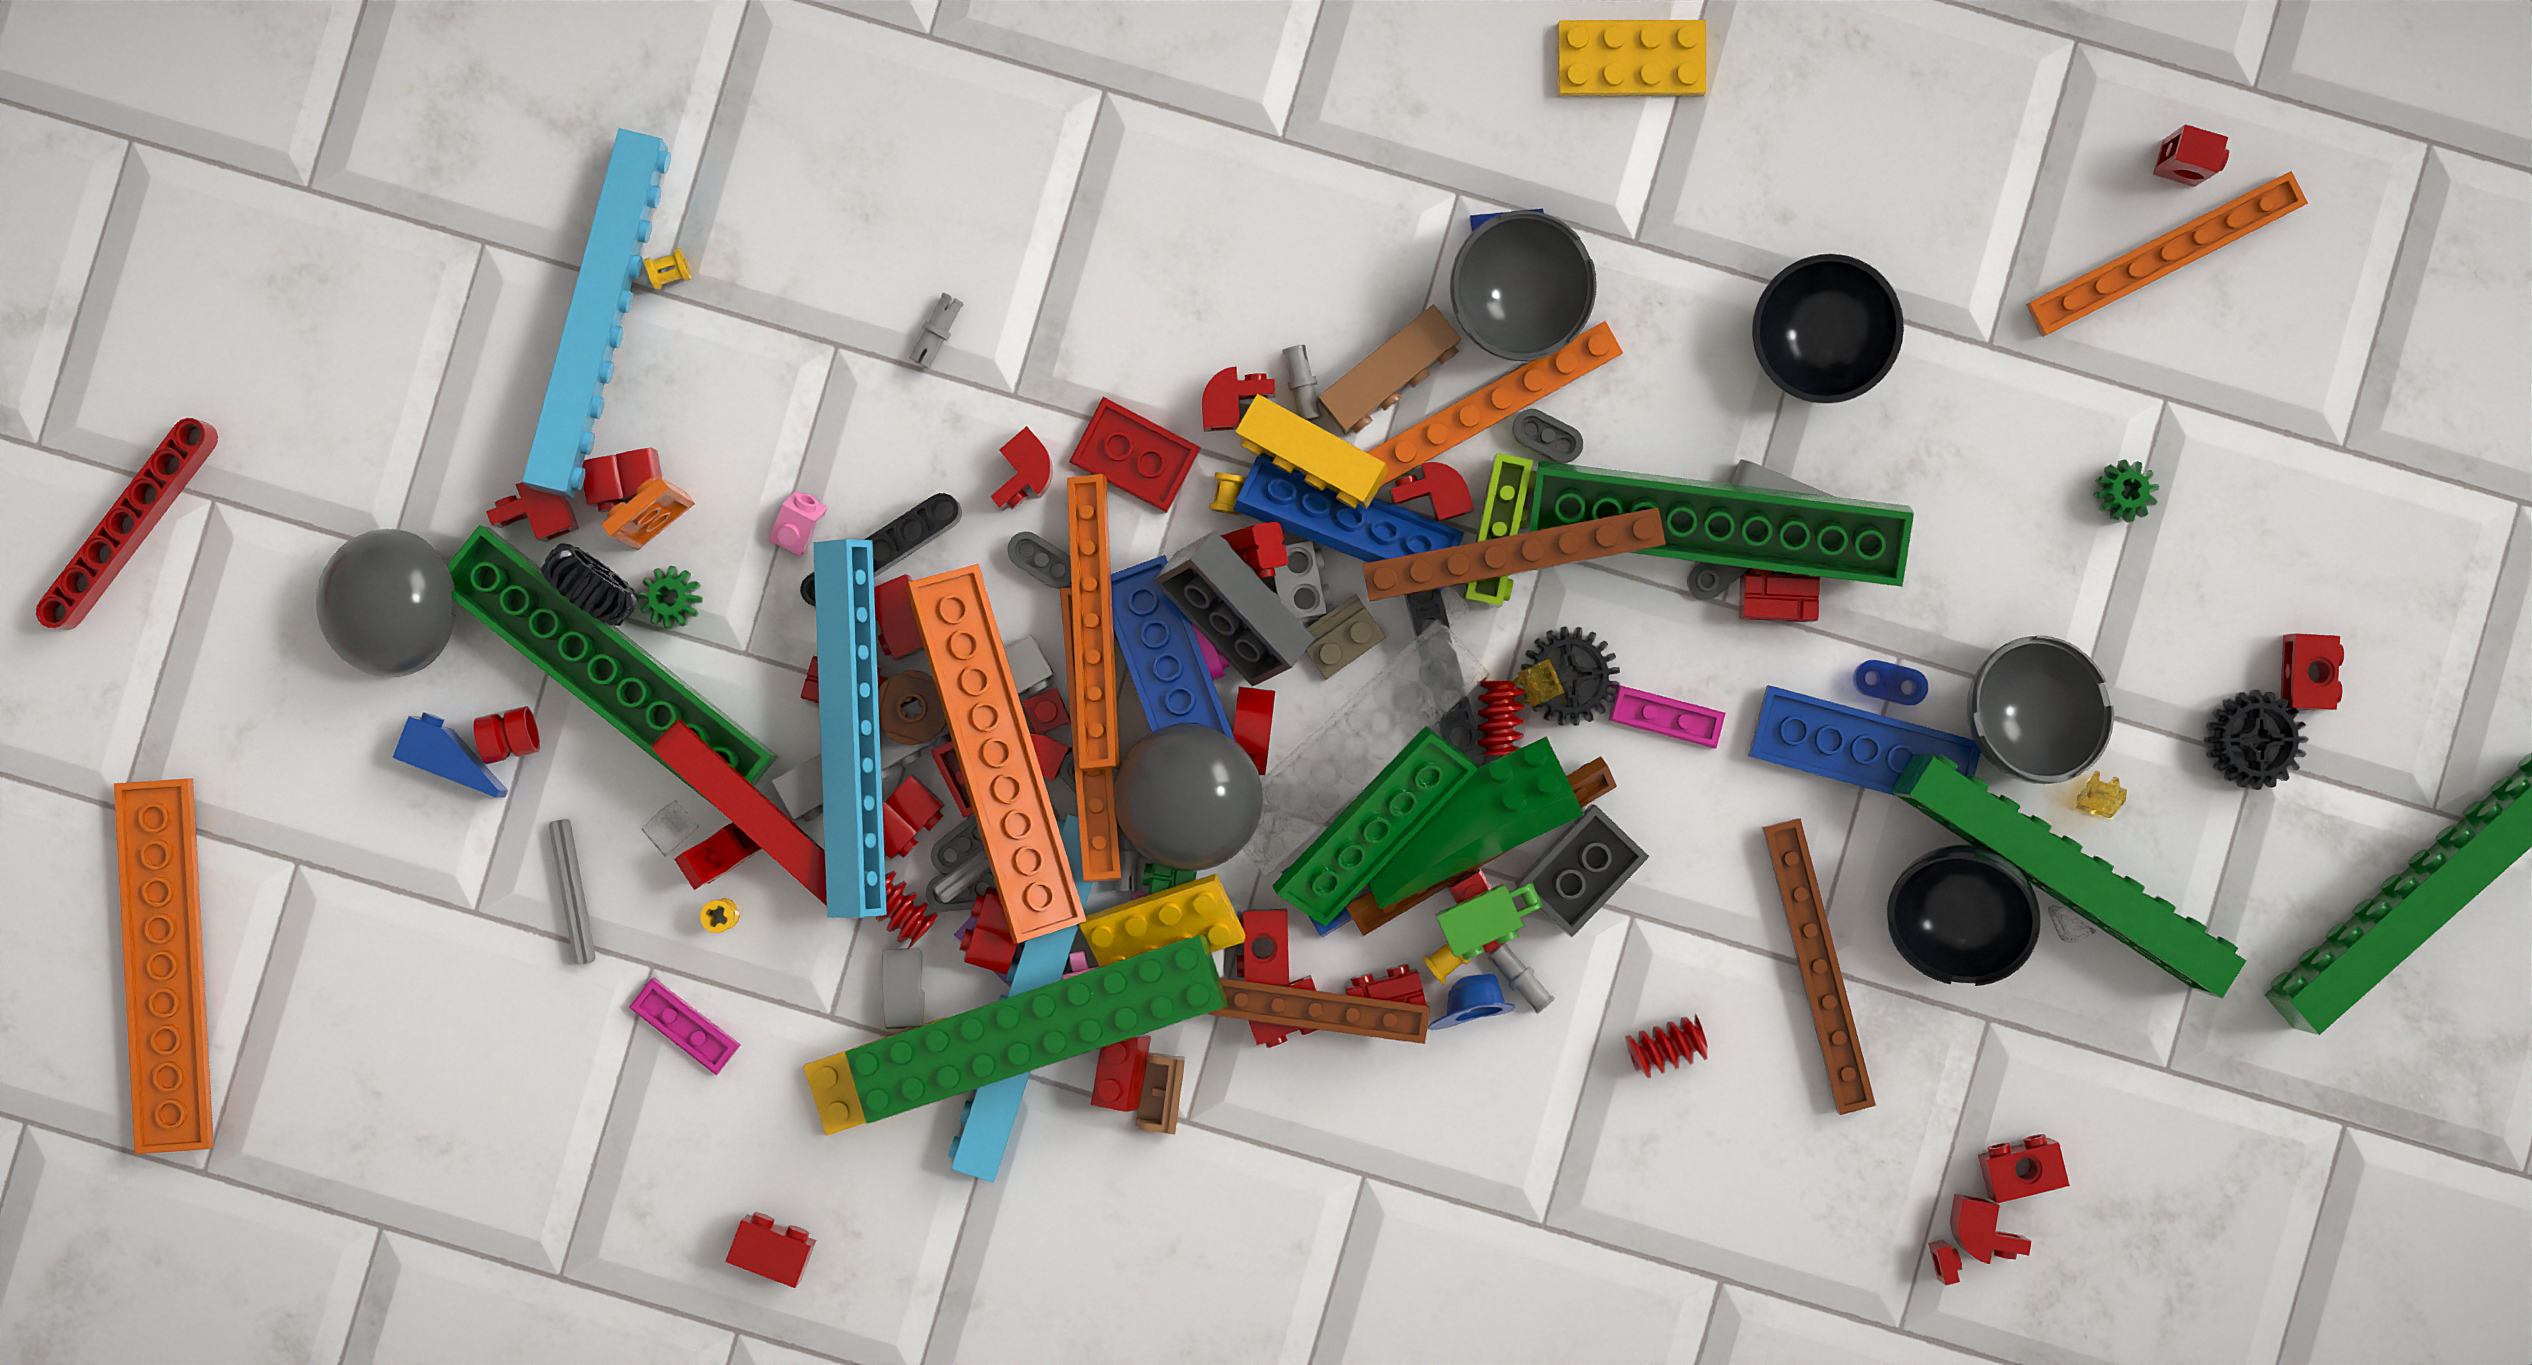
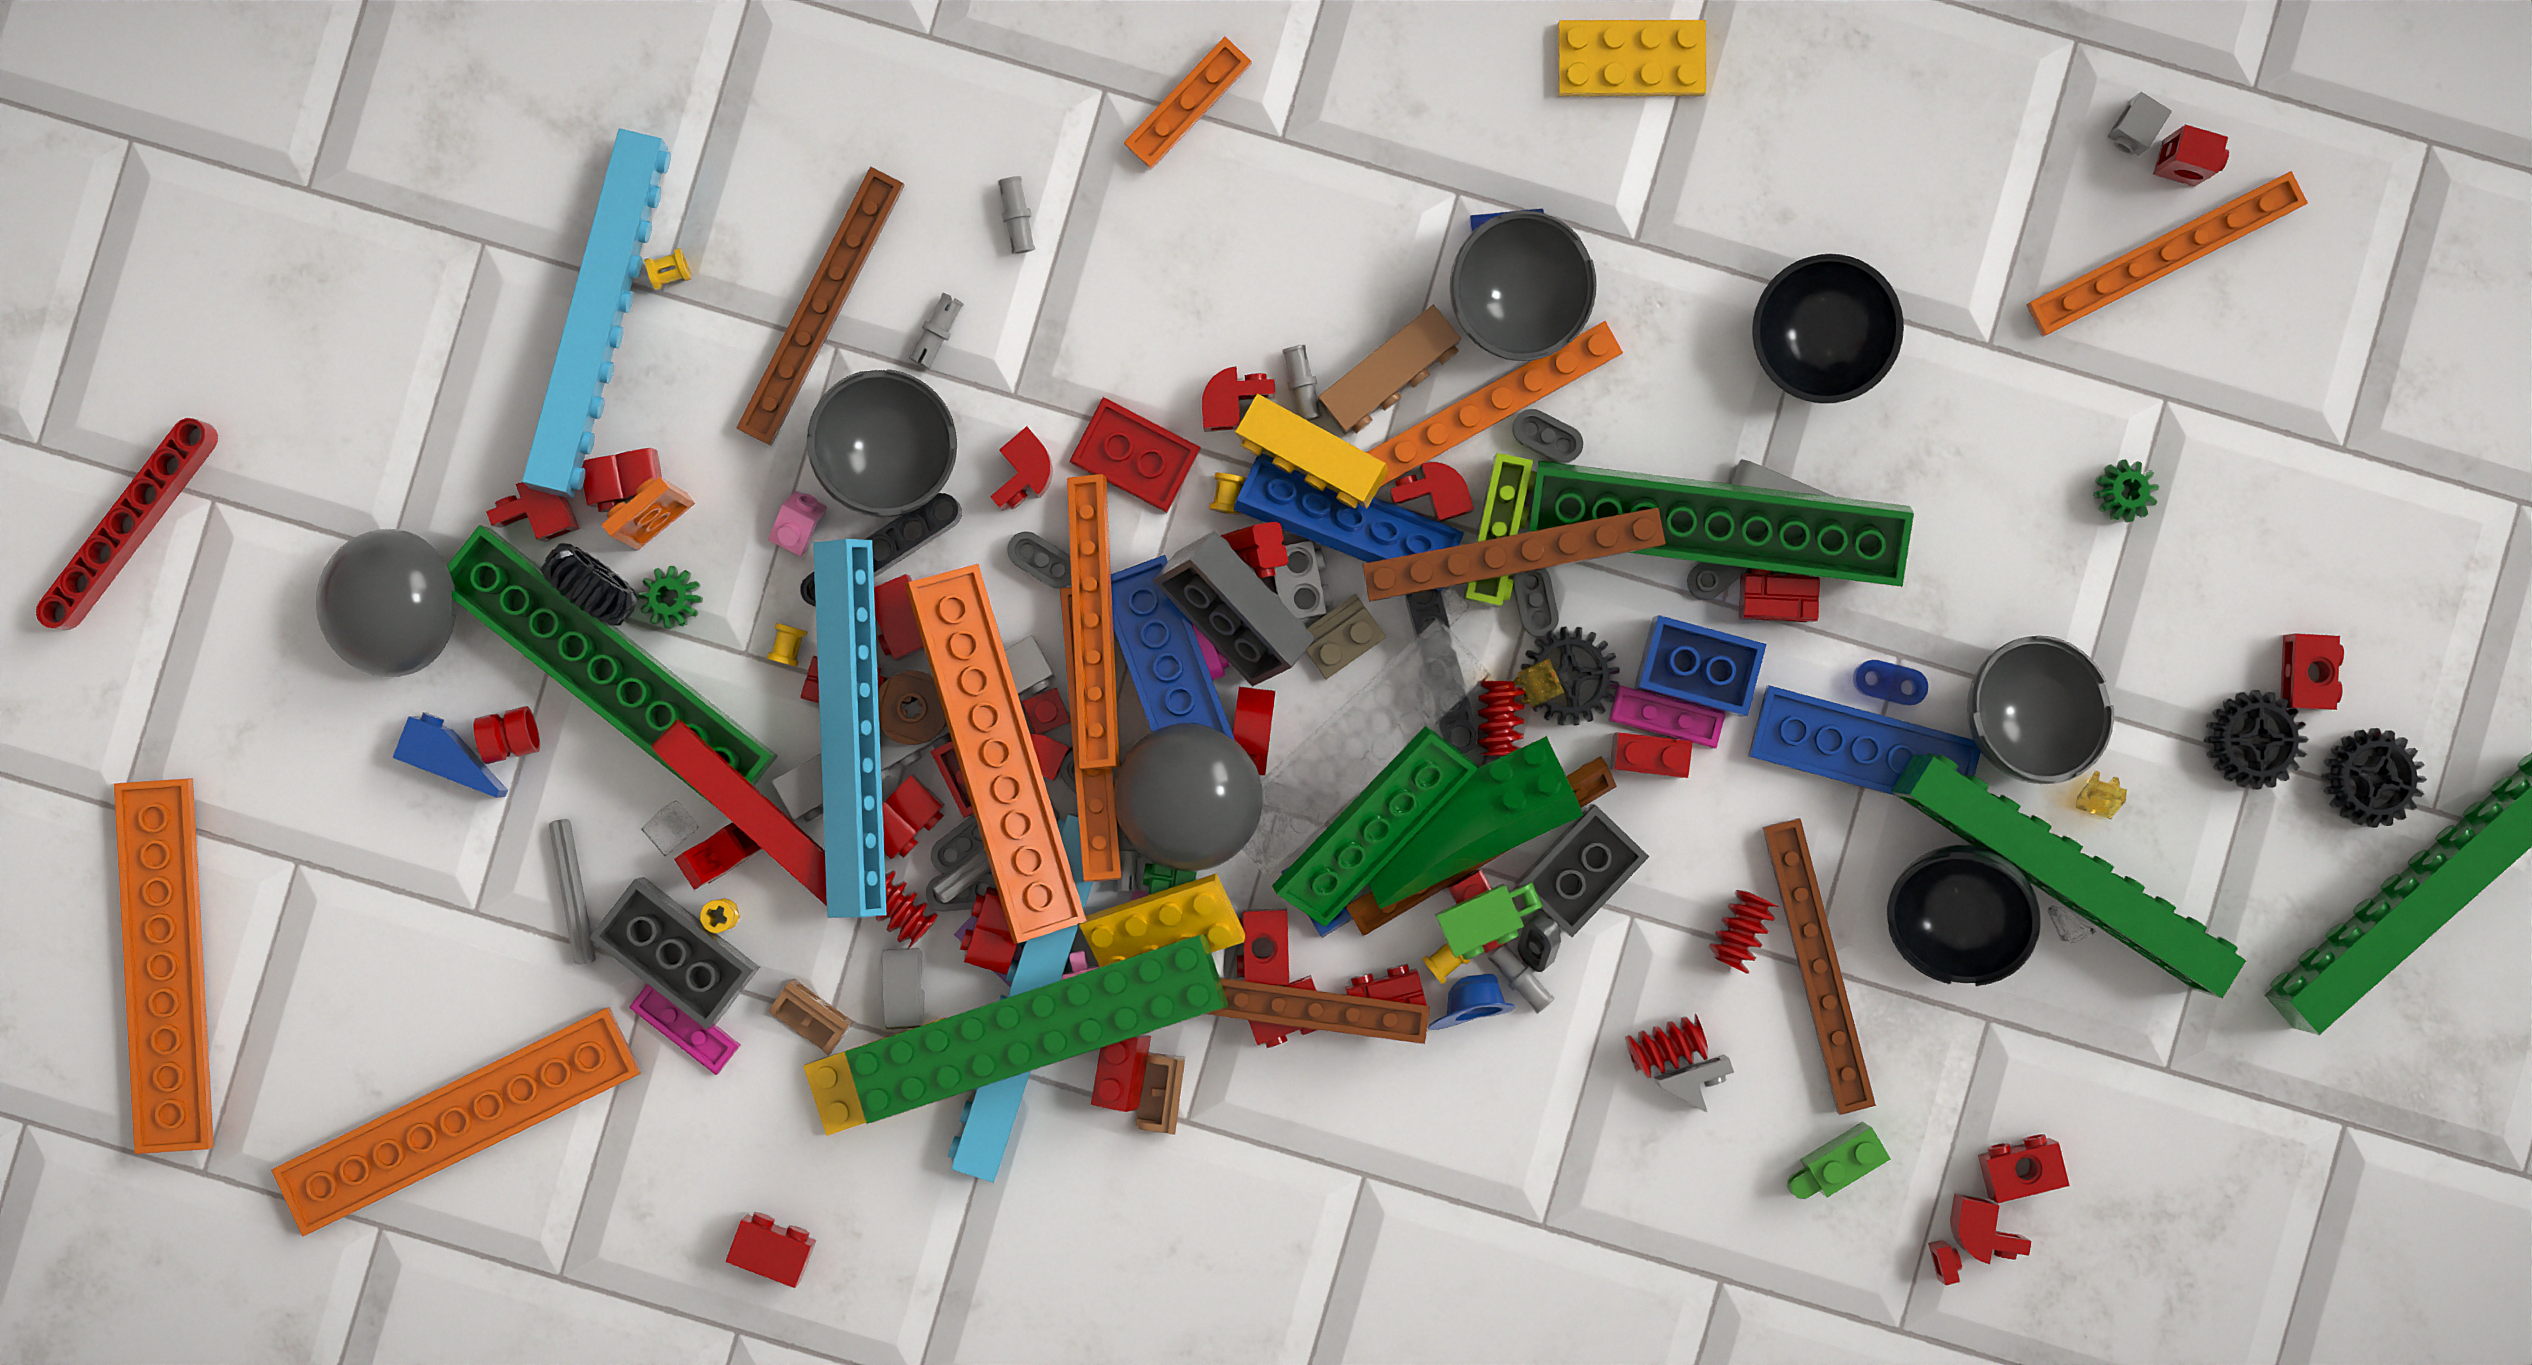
none -> orange plate [271,1007,641,1237]
none -> dark grey brick [589,877,760,1030]
none -> dark orange plate [736,166,905,446]
none -> yellow bush [767,623,808,667]
none -> medium nougat hinge [768,979,854,1055]
none -> dark grey piece [807,369,957,517]
none -> light grey pin [998,176,1035,254]
none -> orange plate [1124,36,1252,170]
none -> dark grey plate [1513,569,1559,637]
none -> dark grey plate [1518,915,1561,972]
none -> red brick [1610,732,1692,778]
none -> blue brick [1634,615,1767,717]
none -> light grey slope [1654,1055,1734,1112]
none -> red piece [1709,890,1780,974]
none -> bright green brick [1787,1122,1891,1199]
none -> light grey brick [2107,92,2172,156]
none -> black gear [2321,728,2427,828]

